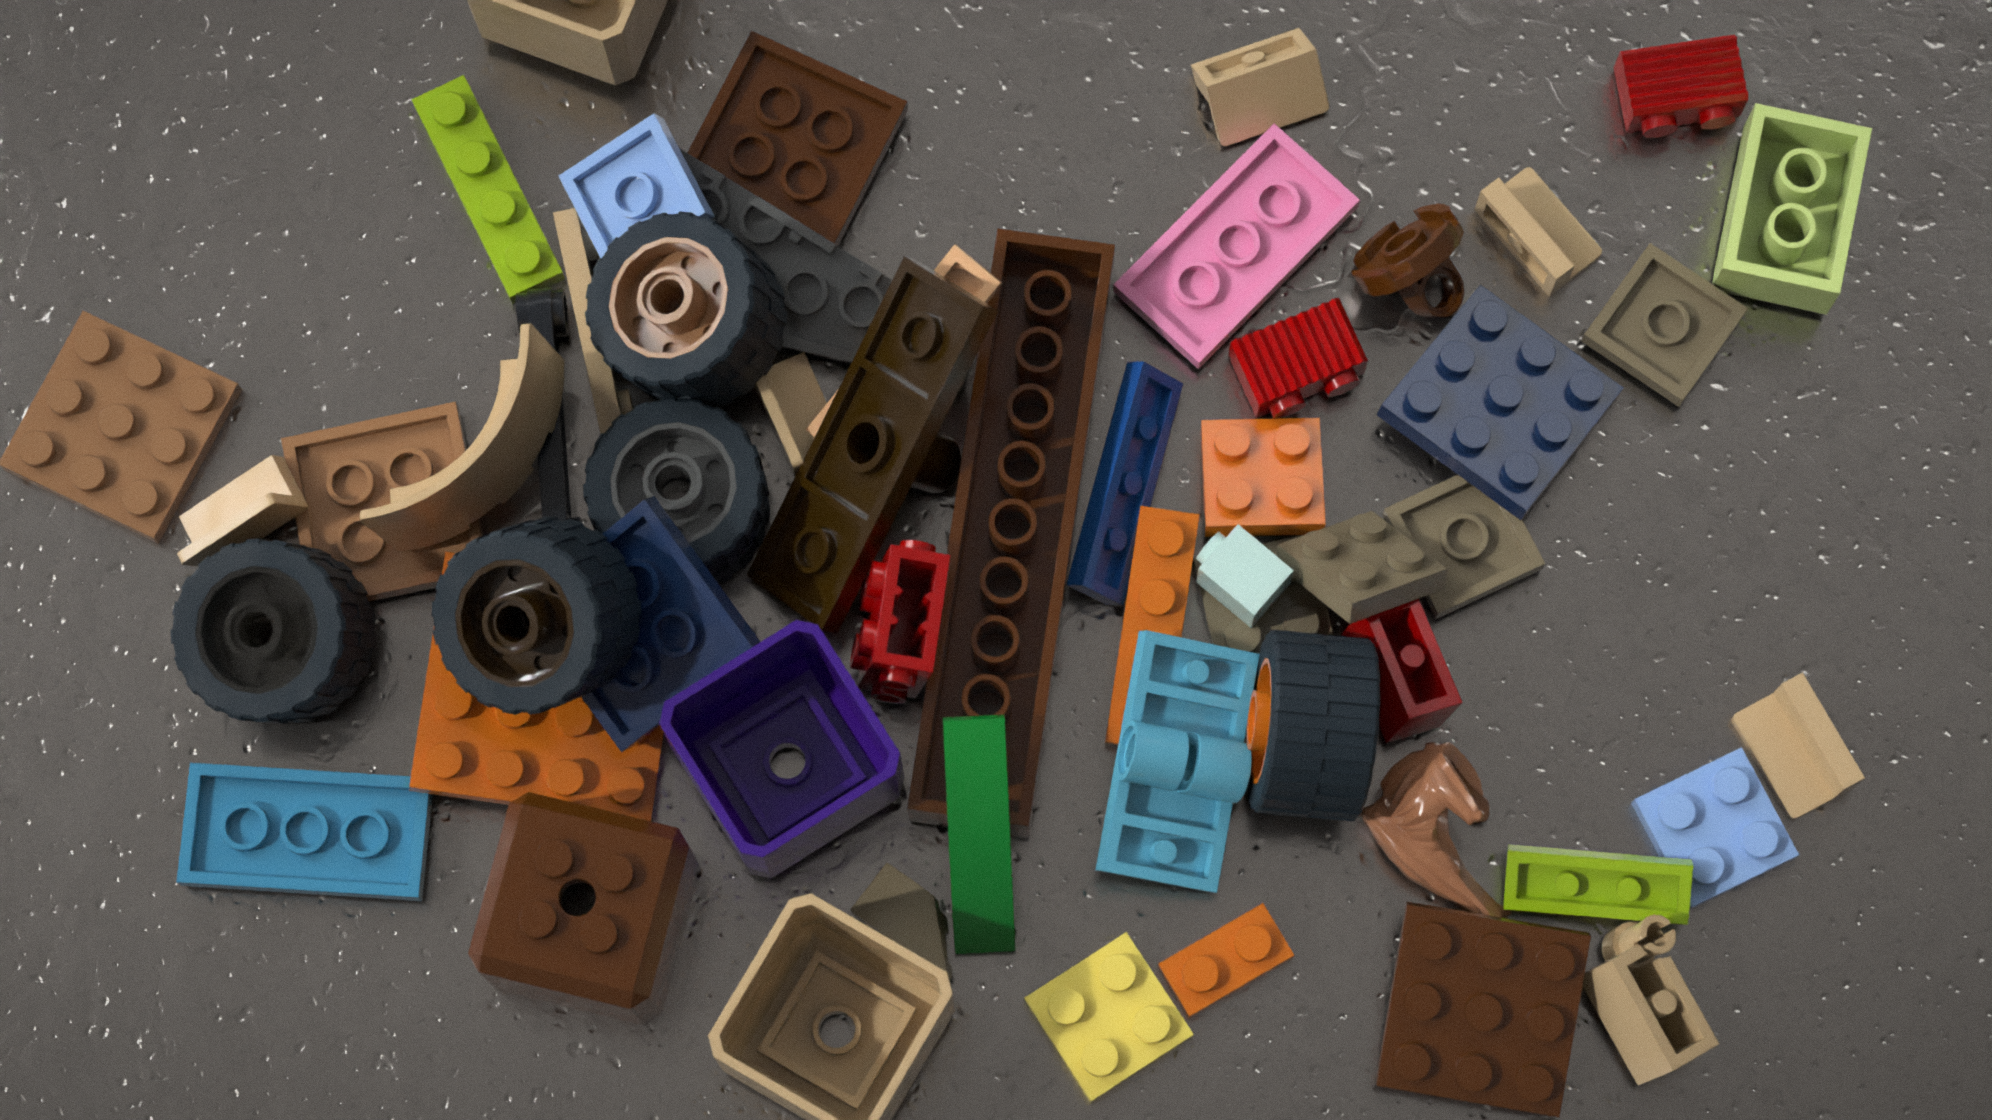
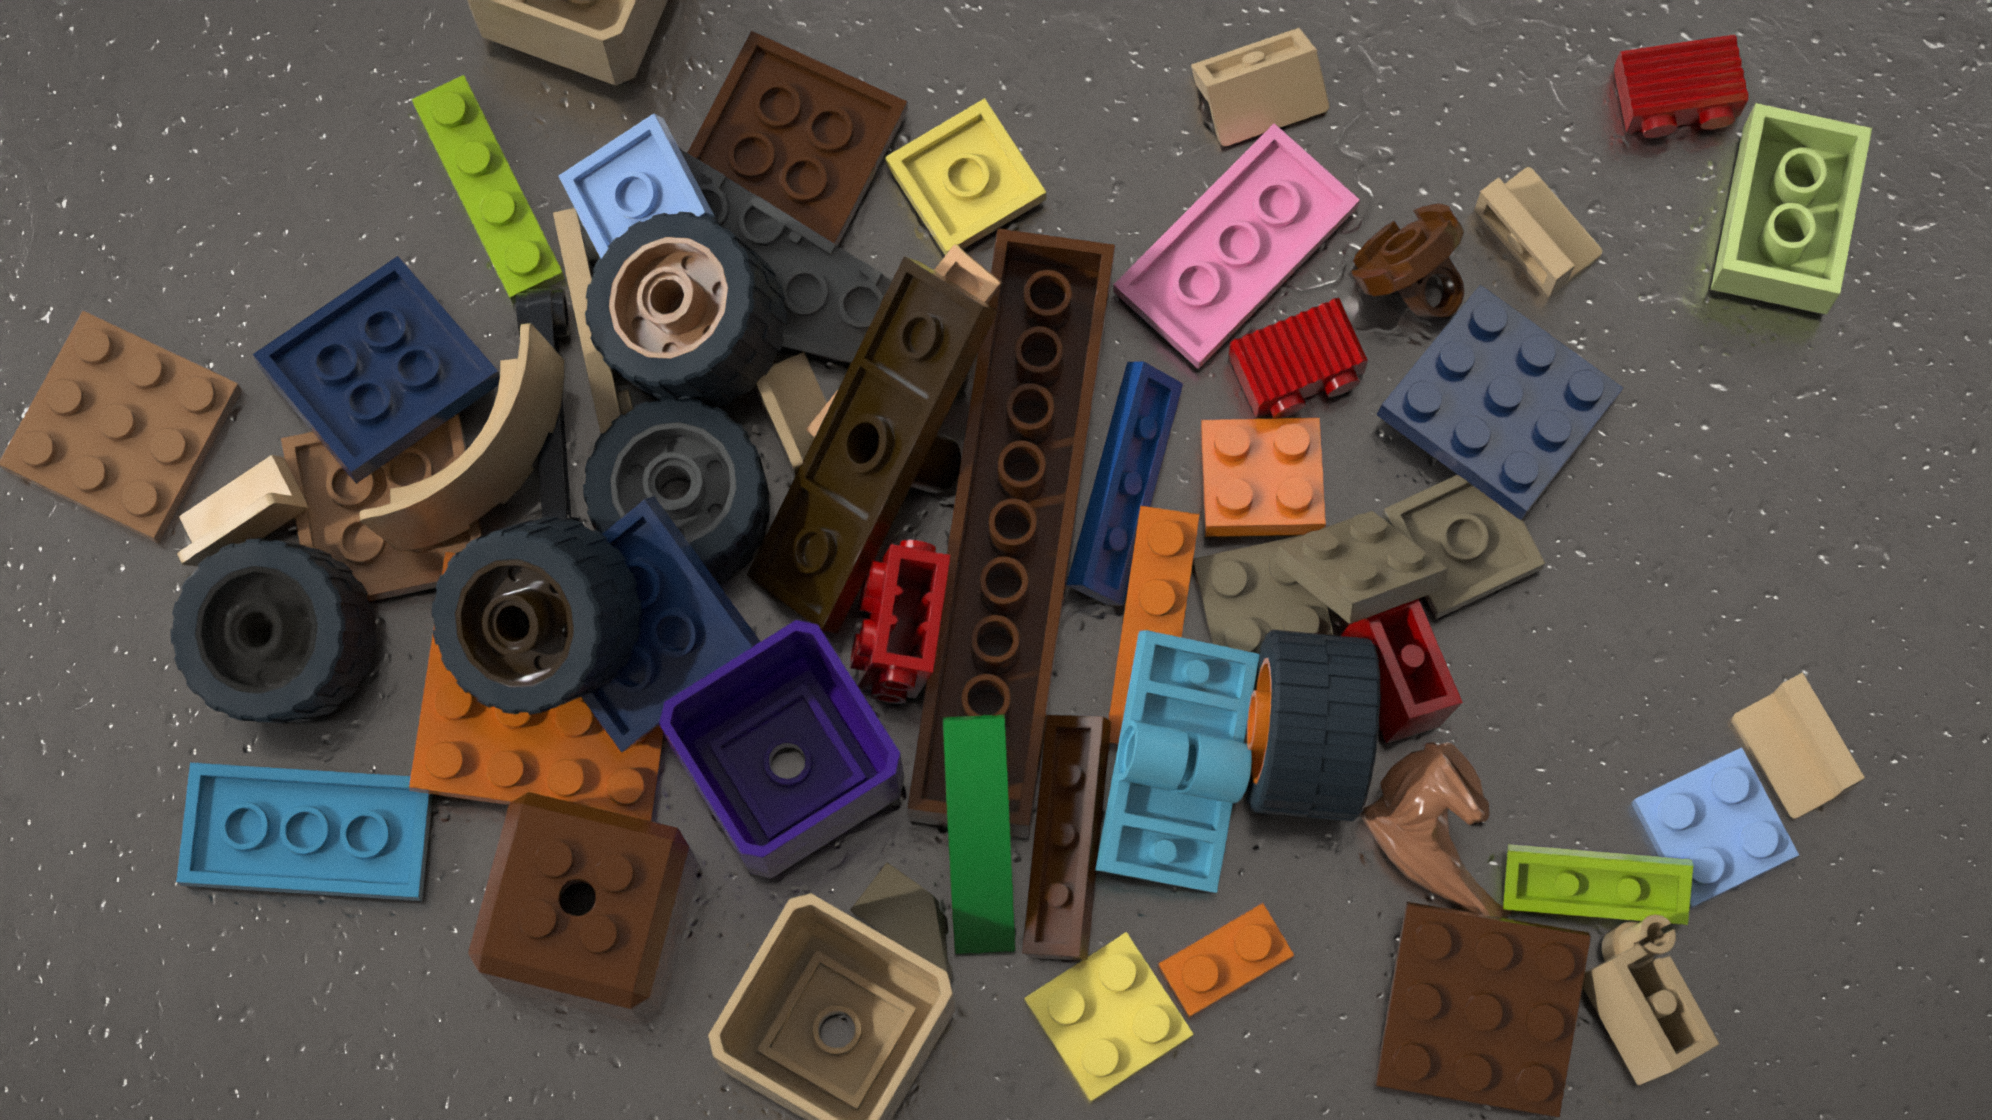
light aqua brick [1196,524,1294,628] -> none
dark tan plate [1581,243,1748,407] -> none
none -> dark blue plate [253,256,500,484]
none -> light yellow plate [885,98,1046,256]
none -> reddish brown plate [1022,715,1112,961]

